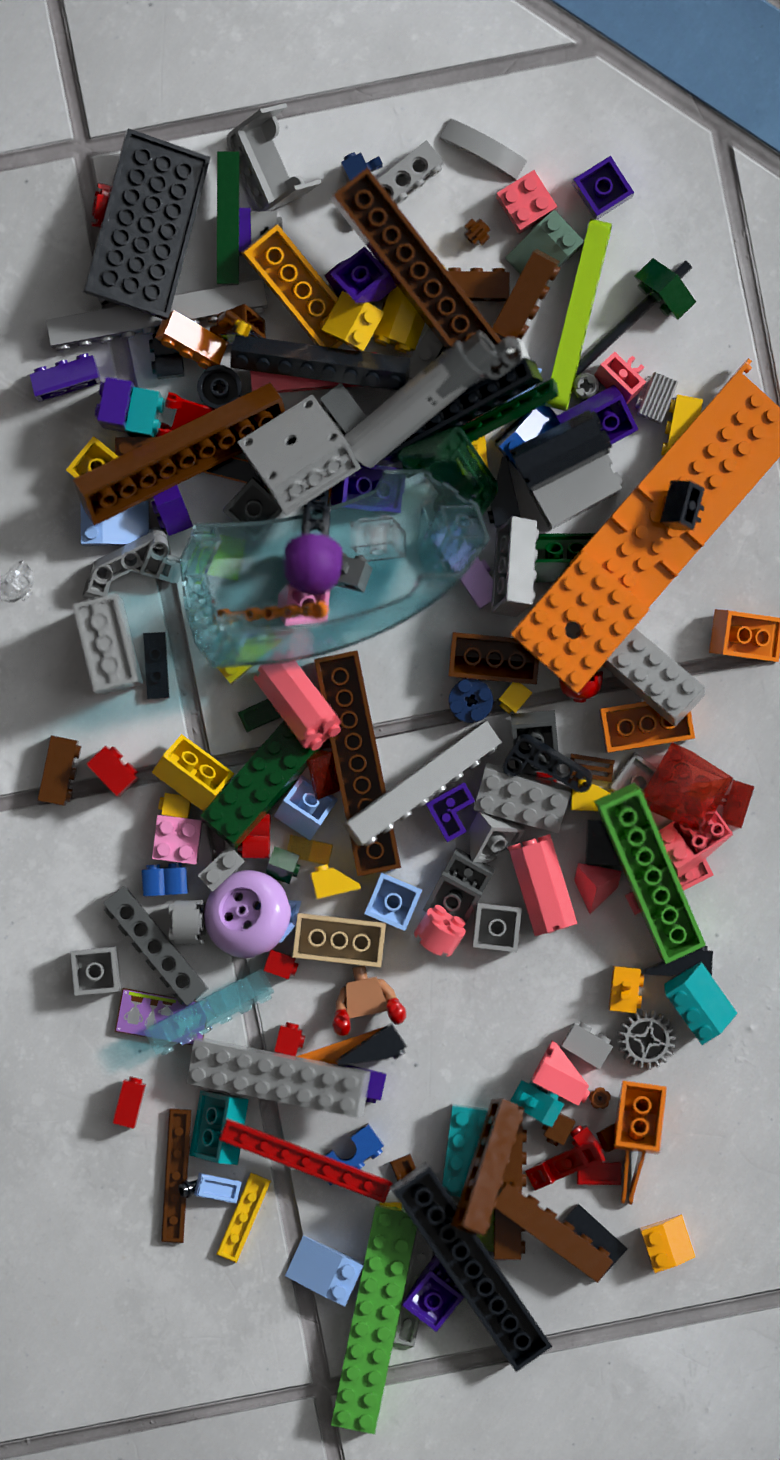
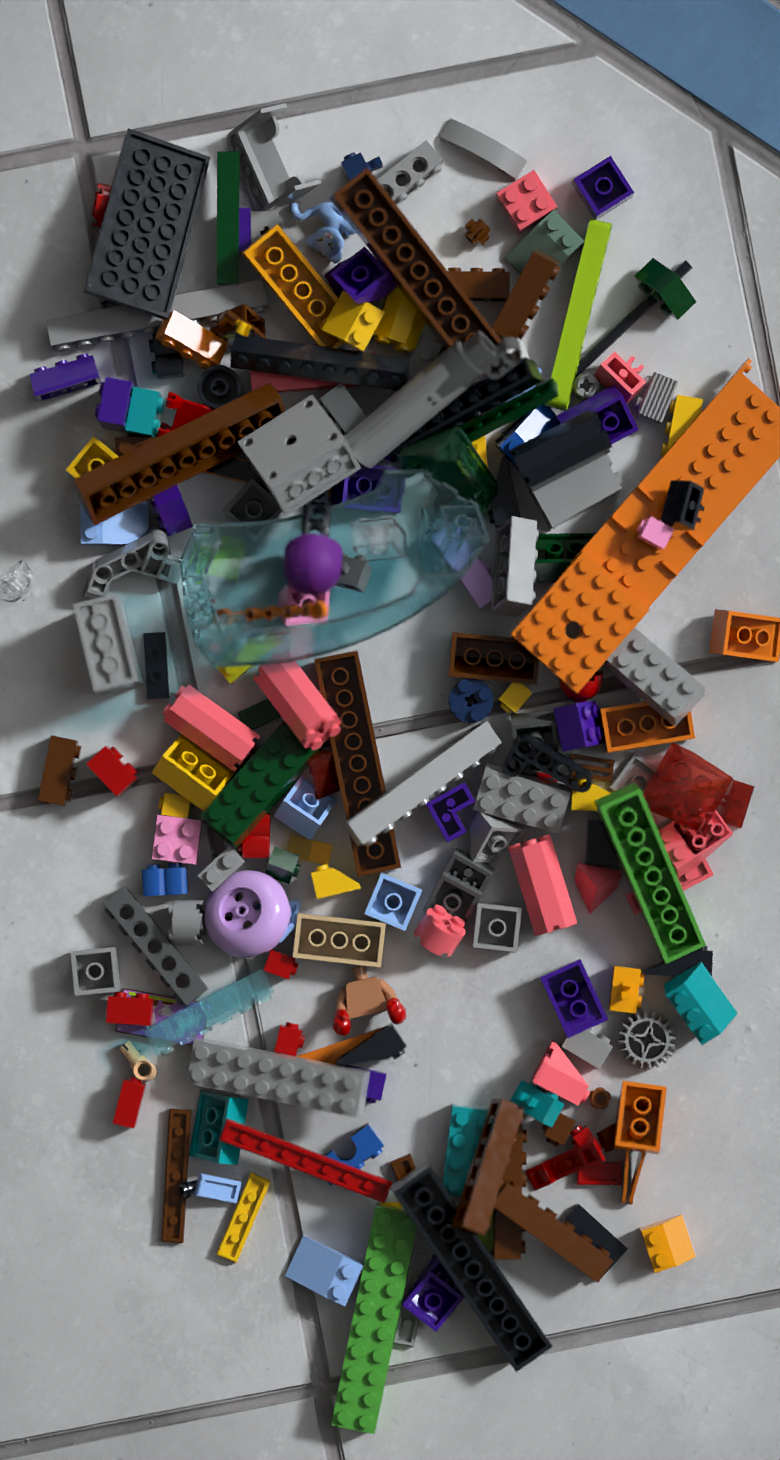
none -> red brick [106,992,154,1026]
none -> light nougat pin [119,1041,157,1081]
none -> coral brick [162,685,261,773]
none -> light blue animal [290,202,356,264]
none -> dark purple slope [540,959,608,1038]
none -> dark purple brick [553,700,605,752]
none -> bright pink brick [636,517,674,550]

